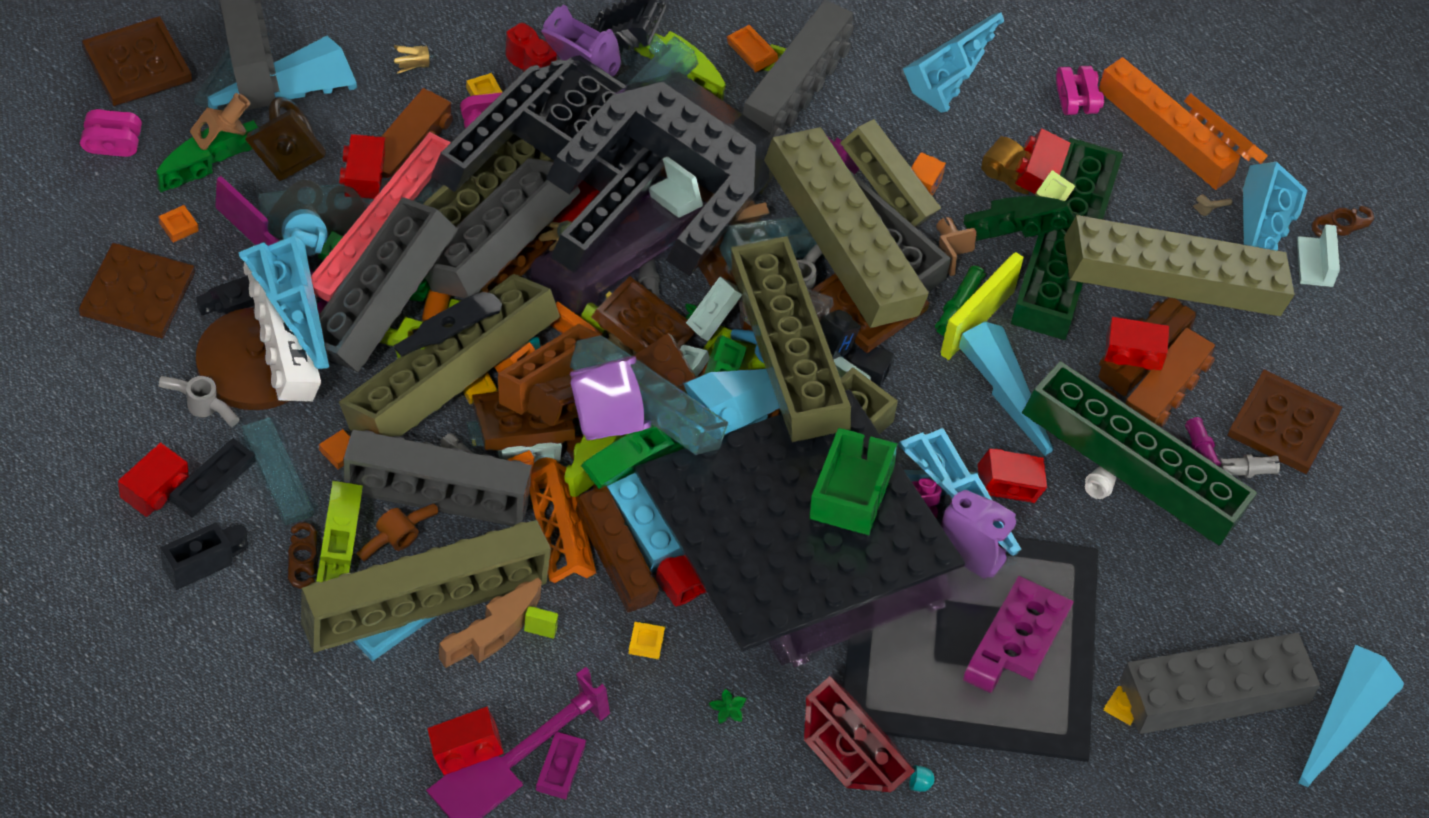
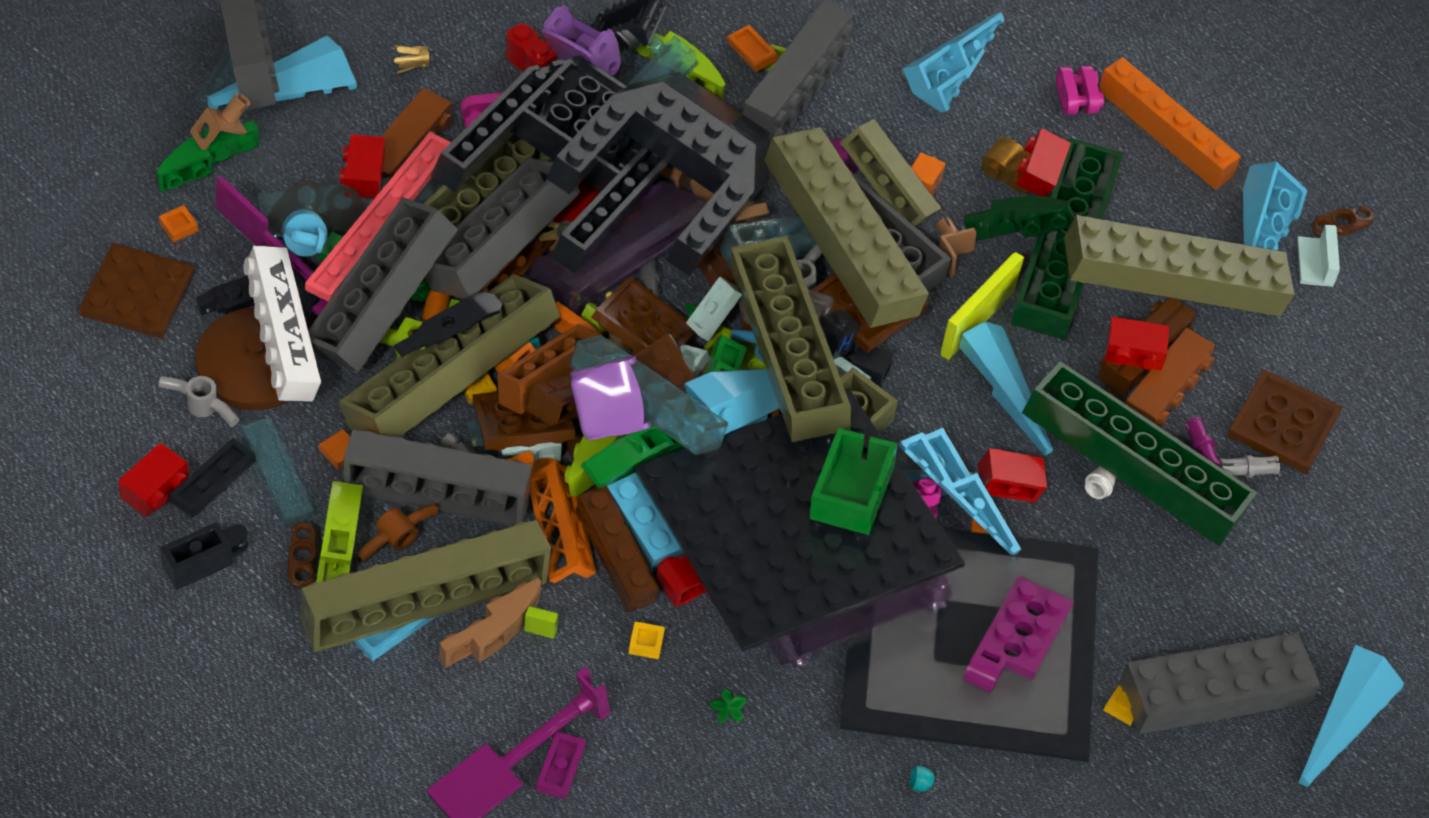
dark pink brick [80,109,142,157] -> none
reddish brown plate [82,16,192,106] -> none
medium azure wedge [238,235,329,369] -> none
dark brown tile [245,97,326,182] -> none
red brick [427,706,504,775] -> none
yellow plate [466,73,502,96] -> none
light aqua panel [649,157,703,218] -> none
dark red wedge [804,676,915,792] -> none
green pin [935,265,986,336] -> none
medium lavender piece [941,490,1016,579] -> none
yellowish green plate [1035,170,1075,201] -> none
orange plate [1184,93,1268,164] -> none
dark tan hand [1193,194,1232,216] -> none

